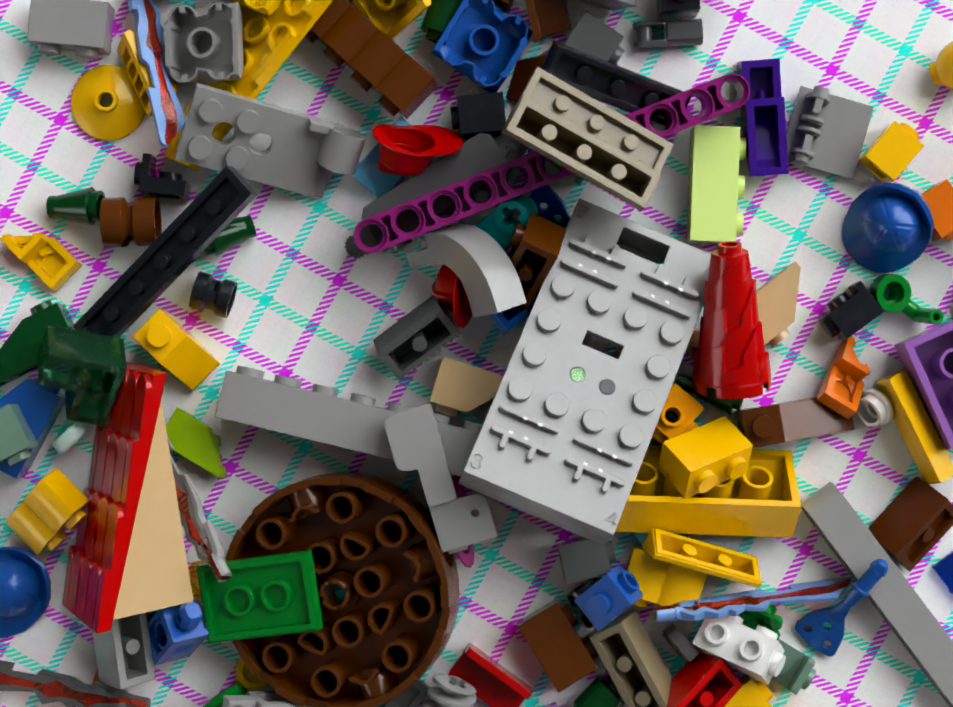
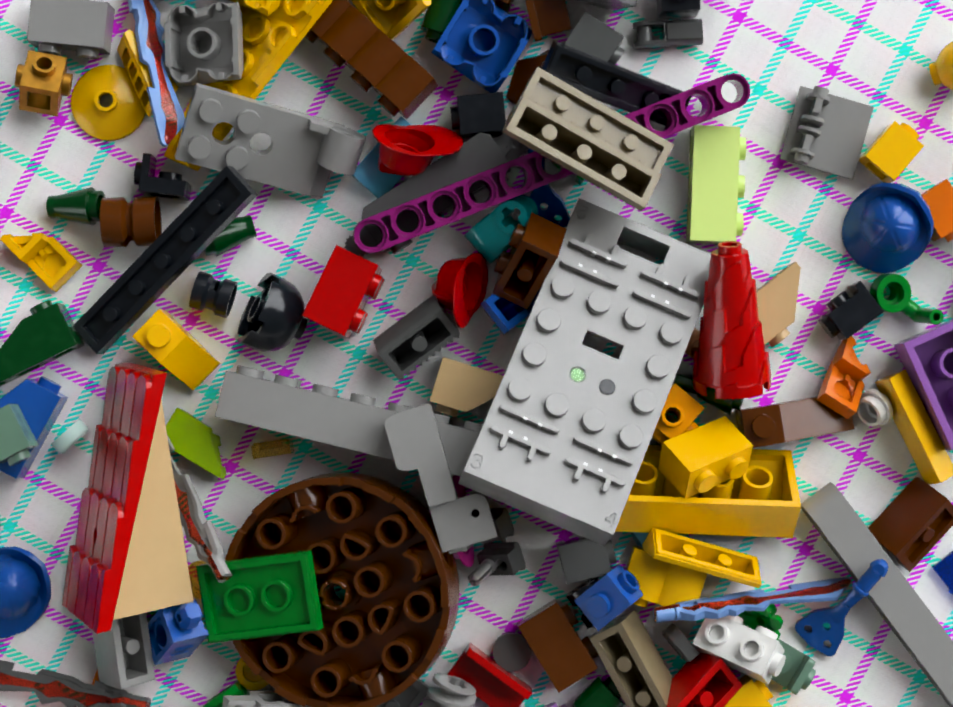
yellow brick [6,468,90,555] -> none
clear green brick [37,325,127,426] -> none
light grey arch [406,223,527,318] -> none
dark purple slope [737,58,789,177] -> none
none -> pearl gold brick [15,50,73,116]
none -> black cylinder [237,273,308,352]
none -> clear yellow tile [251,438,295,459]
none -> red brick [302,245,385,338]
none -> dark grey piece [461,508,526,586]
none -> dark grey tile [493,632,531,672]

